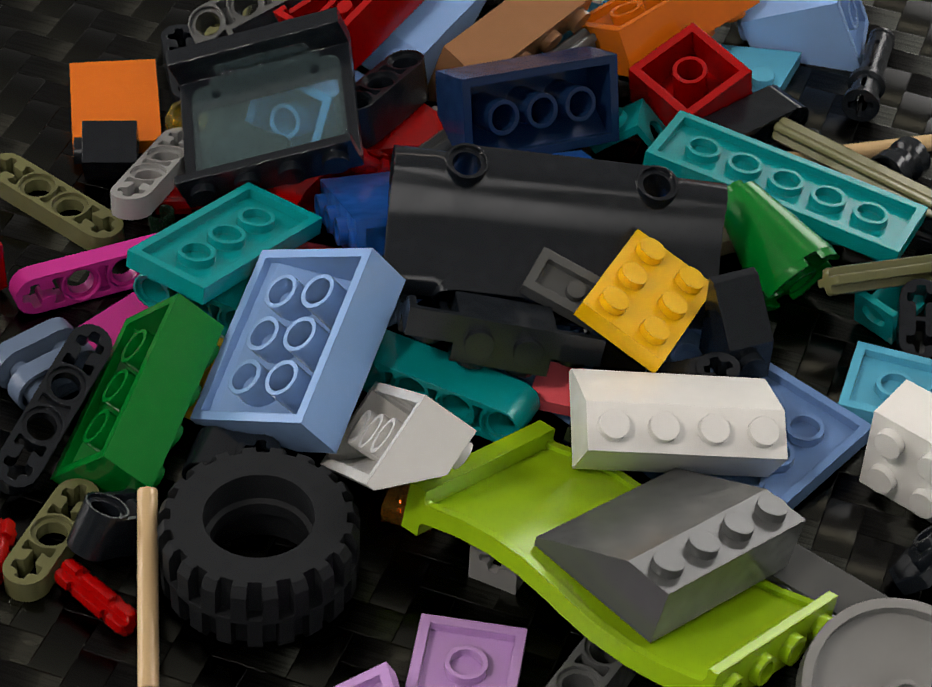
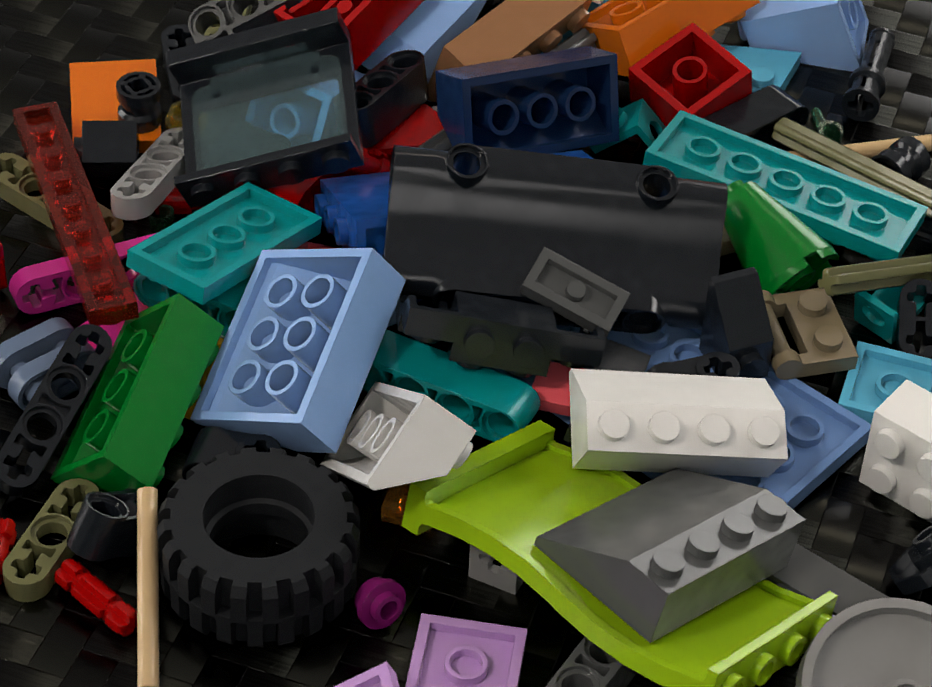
yellow plate [573,229,709,373] -> none
none -> clear red plate [12,101,139,326]
none -> black wheel [116,72,162,134]
none -> magenta plate [354,577,406,630]
none -> dark tan plate [762,288,859,380]
none -> clear green hand [811,108,844,144]

